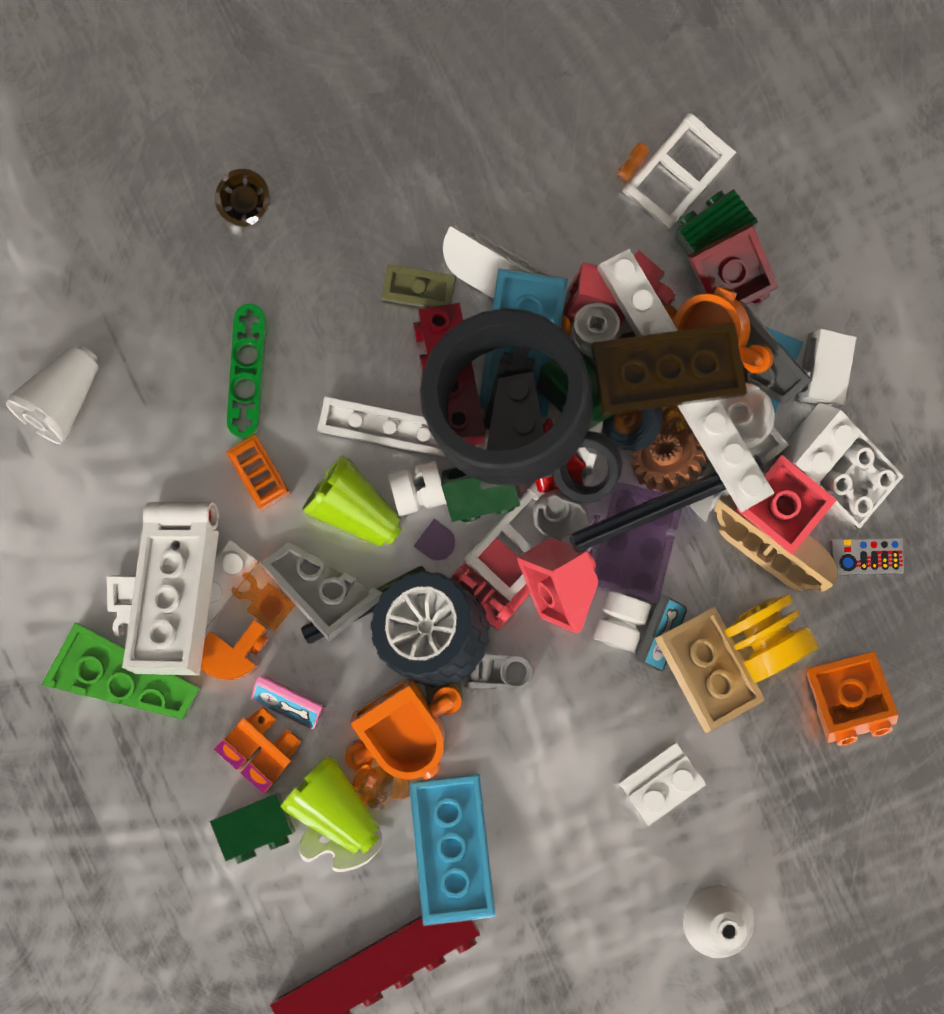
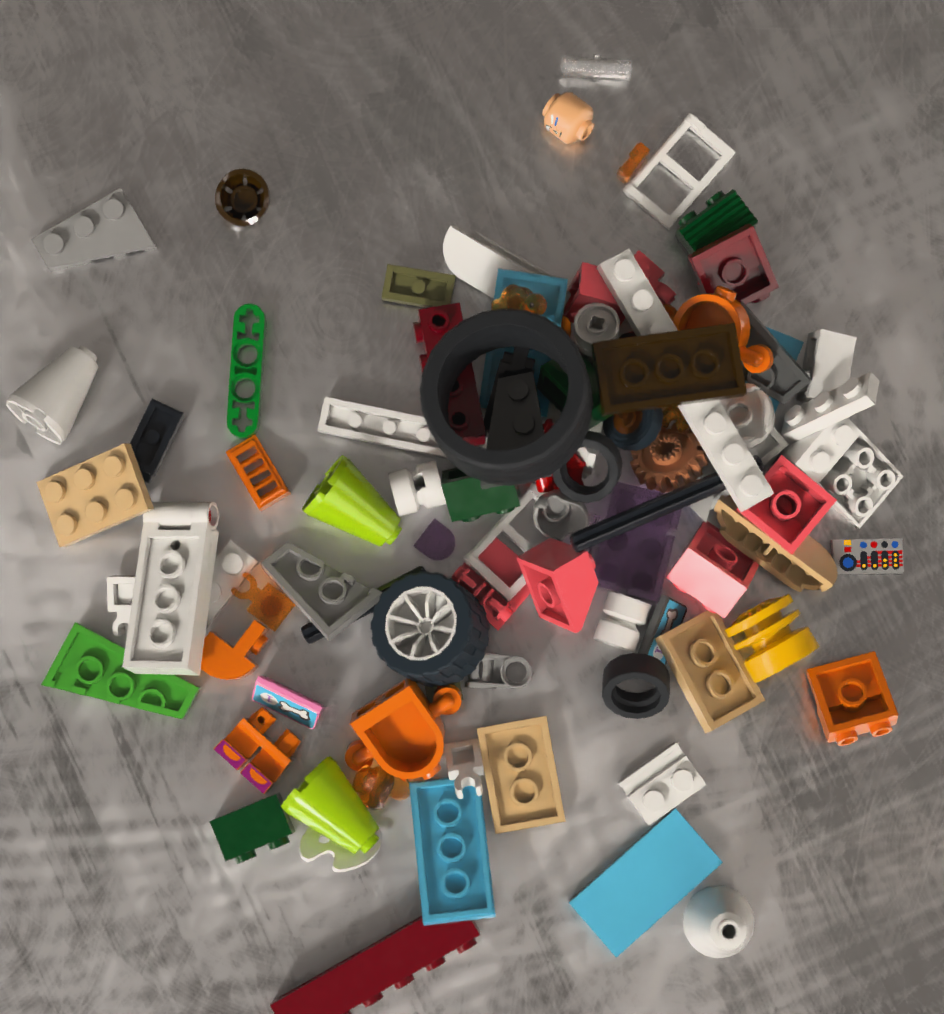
none -> light grey wing [31,188,157,271]
none -> tan plate [37,443,154,547]
none -> black hinge [130,399,185,484]
none -> white plate [444,738,484,799]
none -> tan plate [477,716,566,834]
none -> clear orange animal [491,284,547,315]
none -> light nougat head [542,92,594,144]
none -> clear pin [561,54,632,82]
none -> medium azure tile [569,808,723,958]
none -> black tyre [602,653,670,719]
none -> slope [666,521,759,619]
none -> white plate [781,371,879,445]

